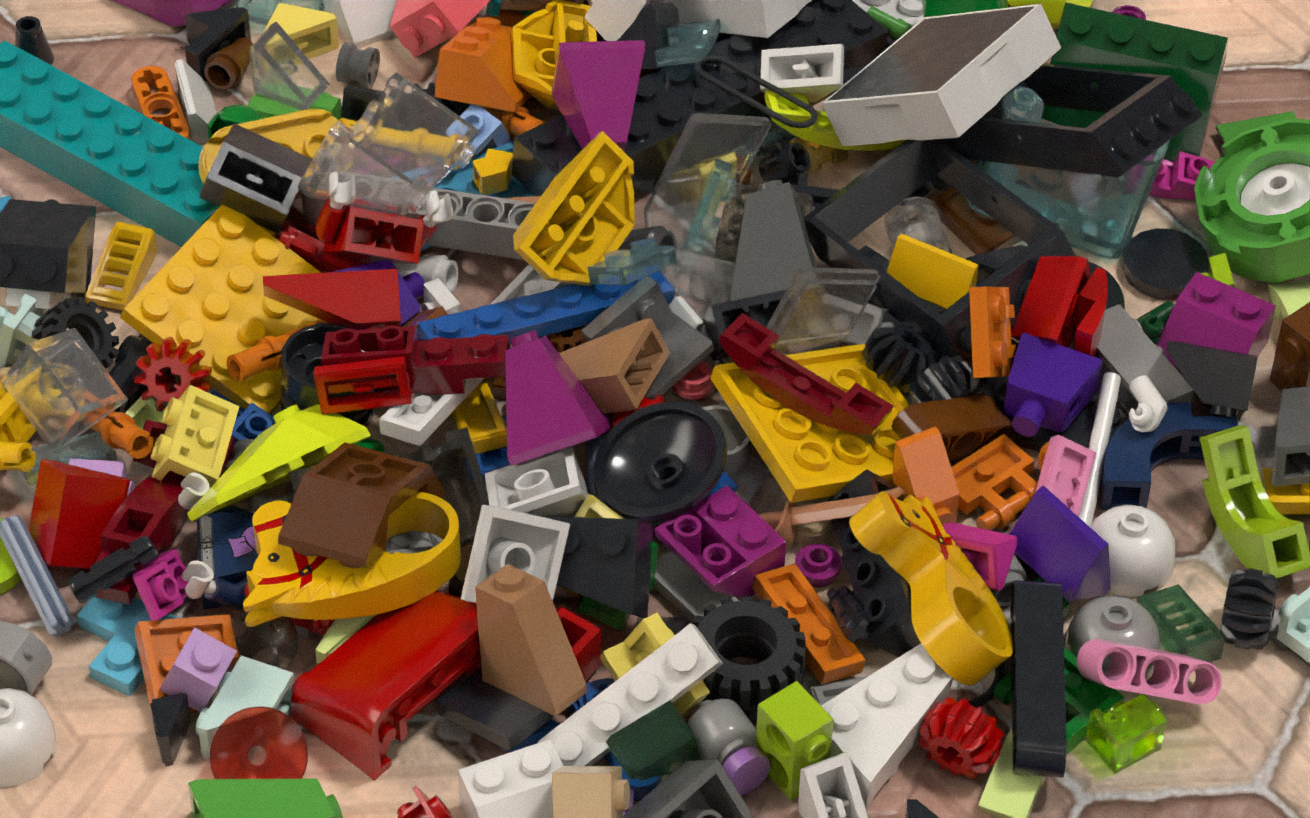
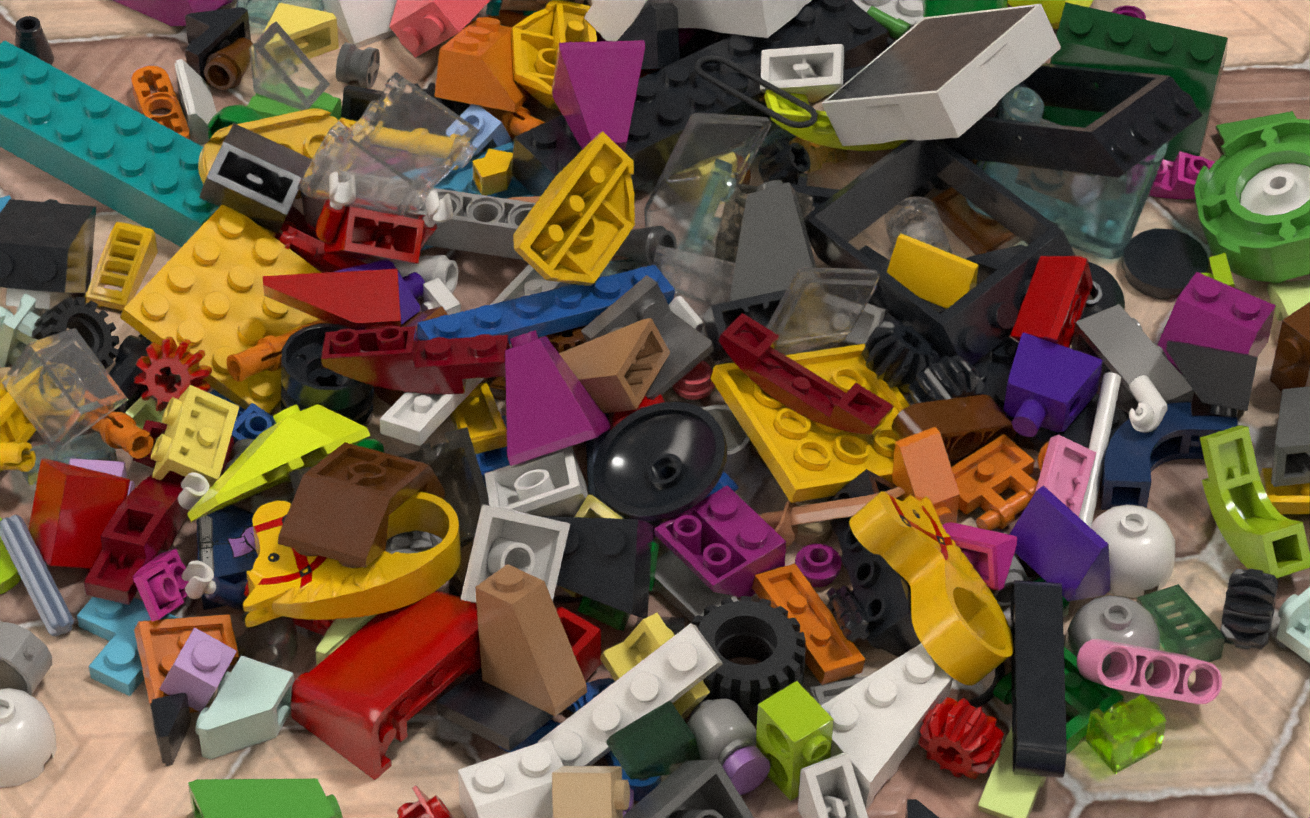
black axle [68,536,159,603] -> none
clear red dish [209,706,308,779] -> none
red tile [313,356,413,414] -> none
clear light blue plate [588,239,677,285] -> none
clear light blue slope [655,19,721,67] -> none
orange plate [969,287,1016,378] -> none
red slope [1073,267,1108,356] -> none
dark green arm [1136,301,1175,344] -> none

